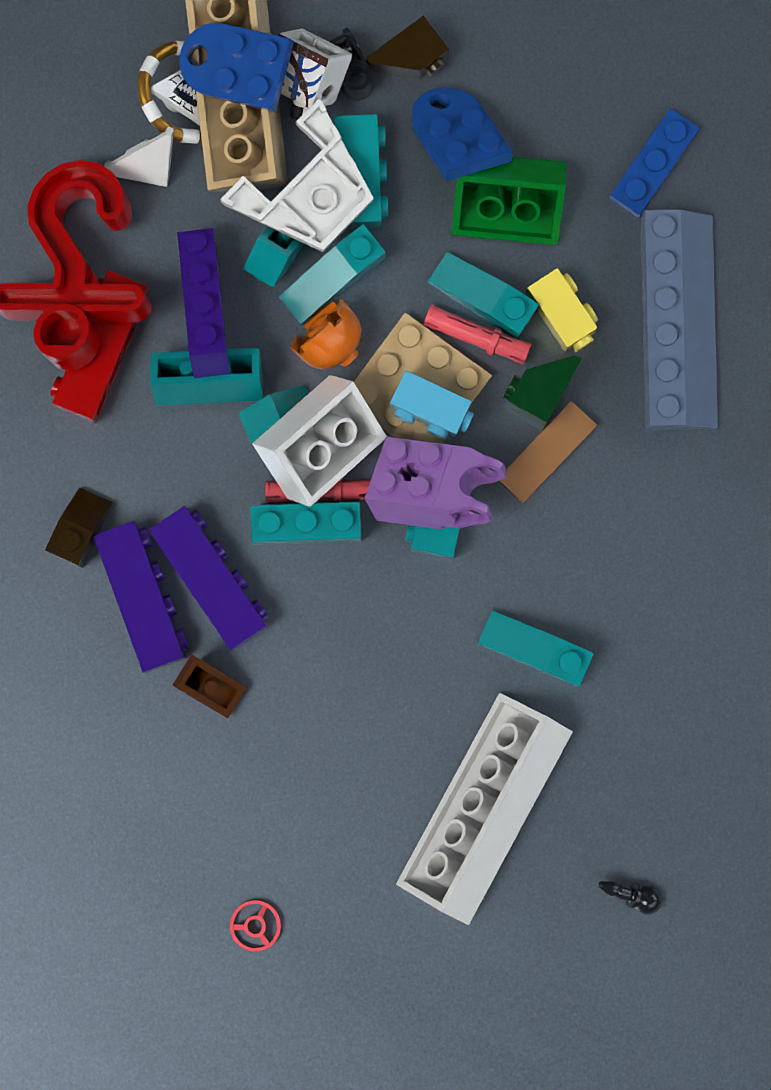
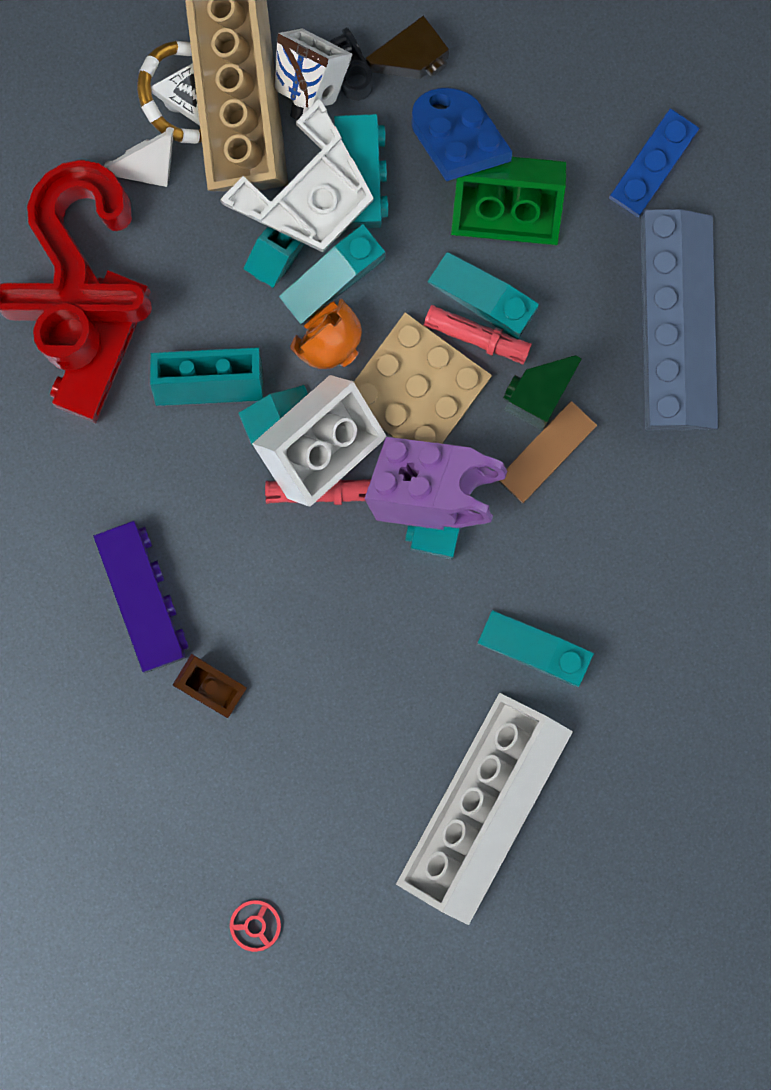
dark brown slope [45,488,113,568] -> none
dark purple brick [149,506,269,651] -> none
dark purple brick [177,228,230,378] -> none
blue plate [179,23,294,112] -> none
teal brick [250,502,361,545] -> none
medium azure brick [390,370,474,440] -> none
light yellow brick [525,268,598,352] -> none
black bar [598,881,663,915] -> none

